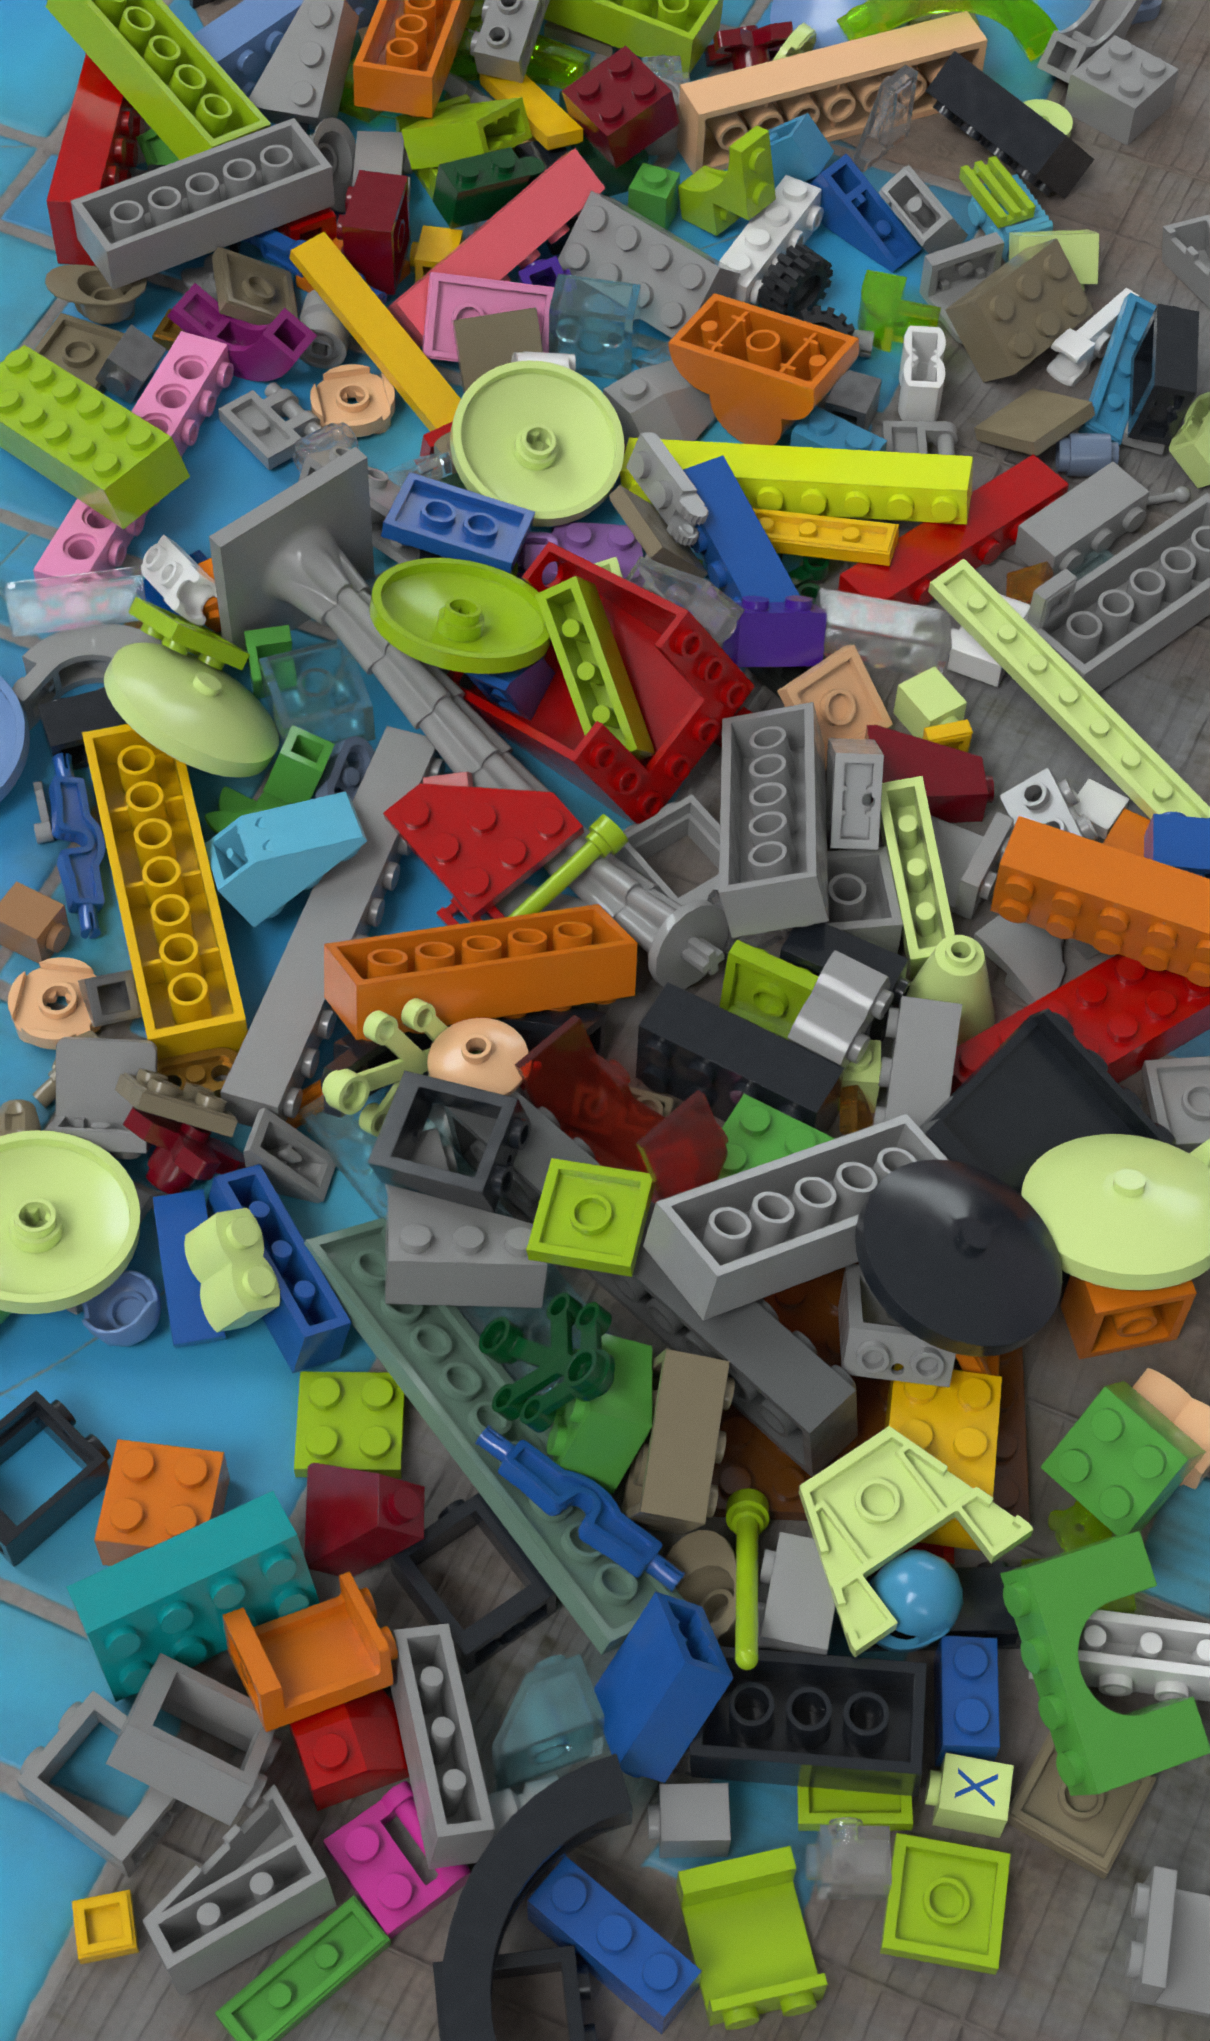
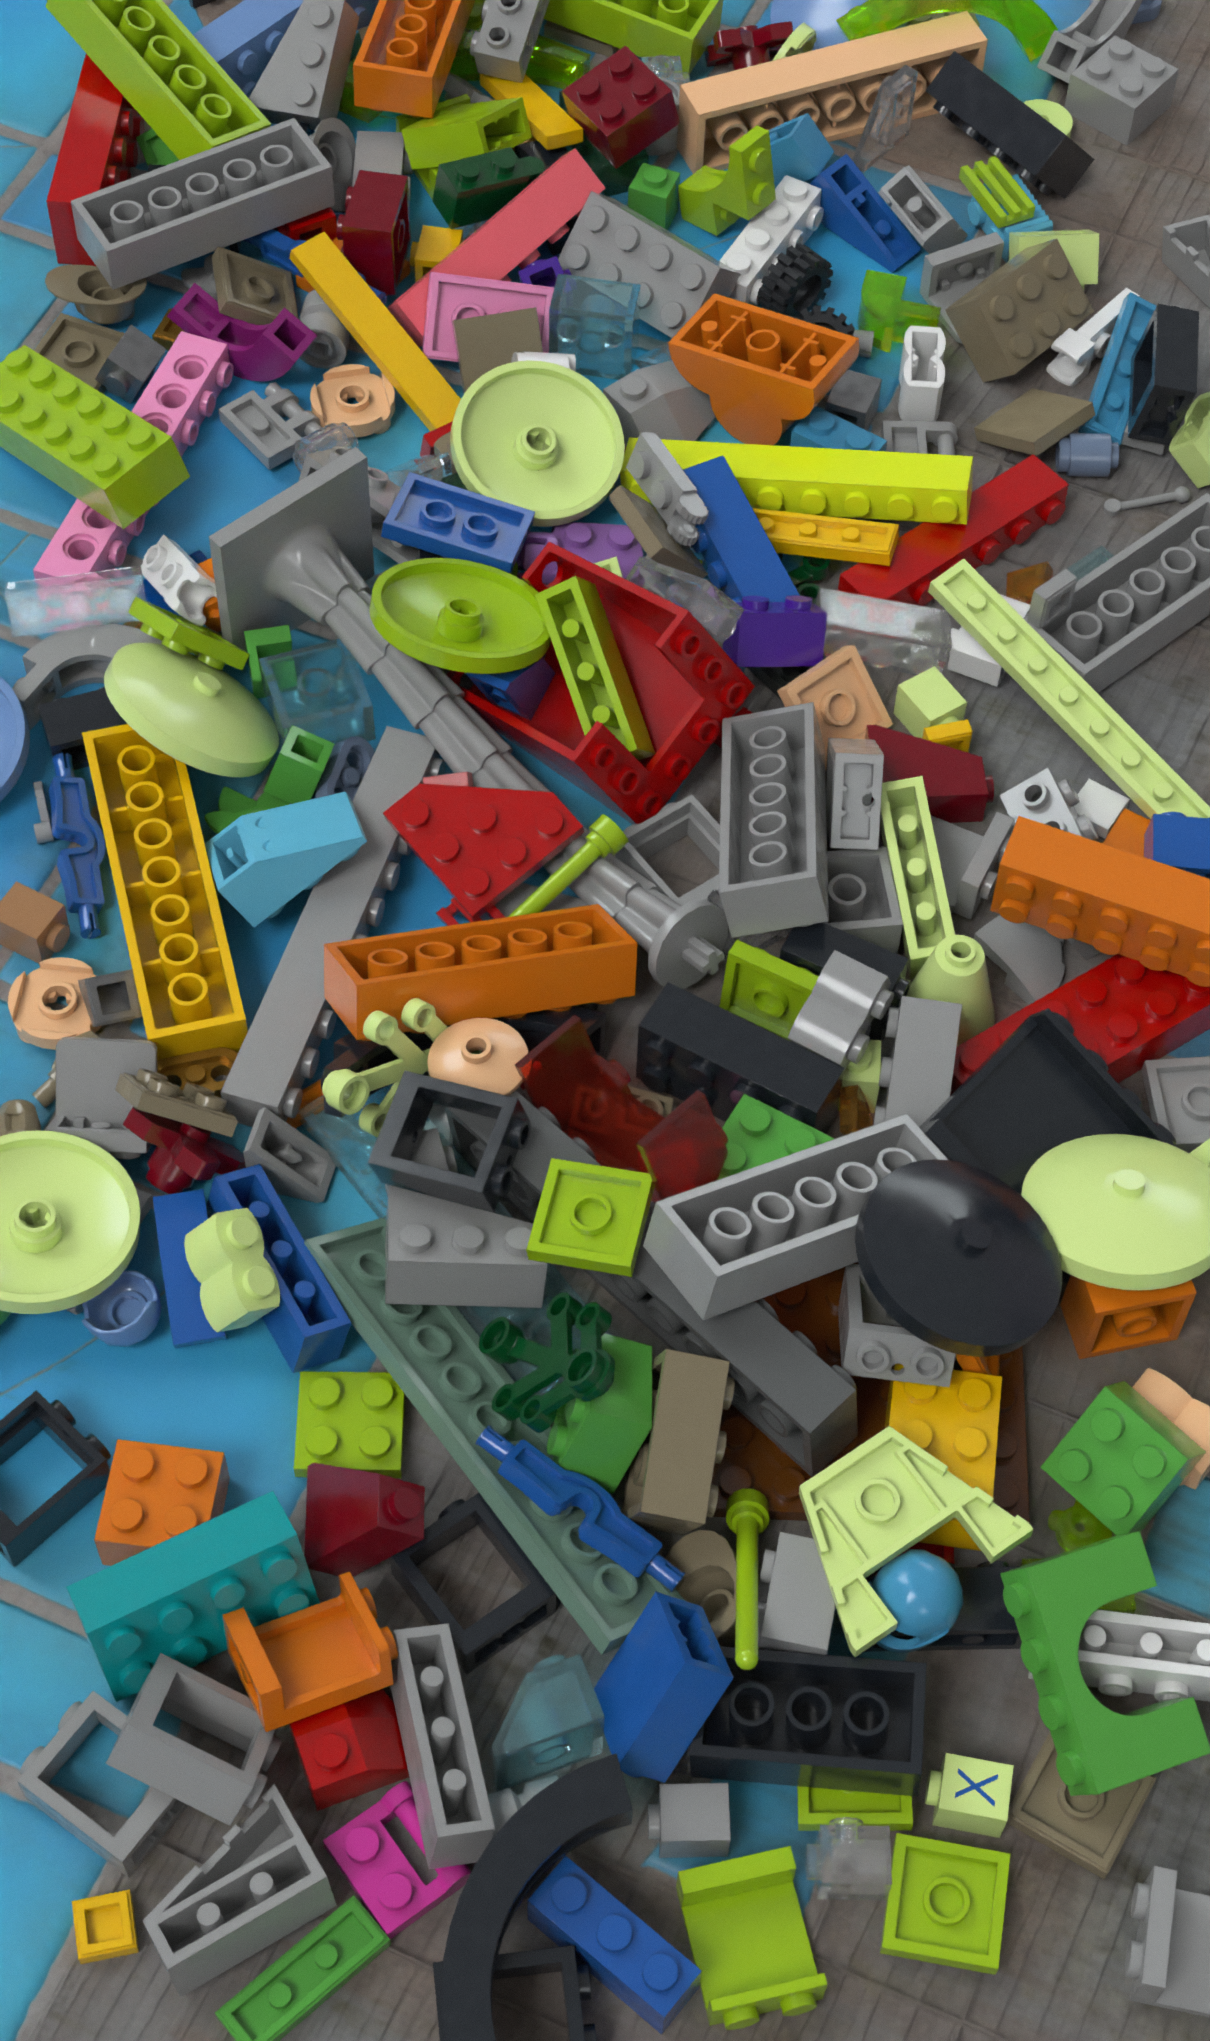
blue brick [934,1636,1000,1767] -> none
light grey brick [1014,462,1150,582] -> none

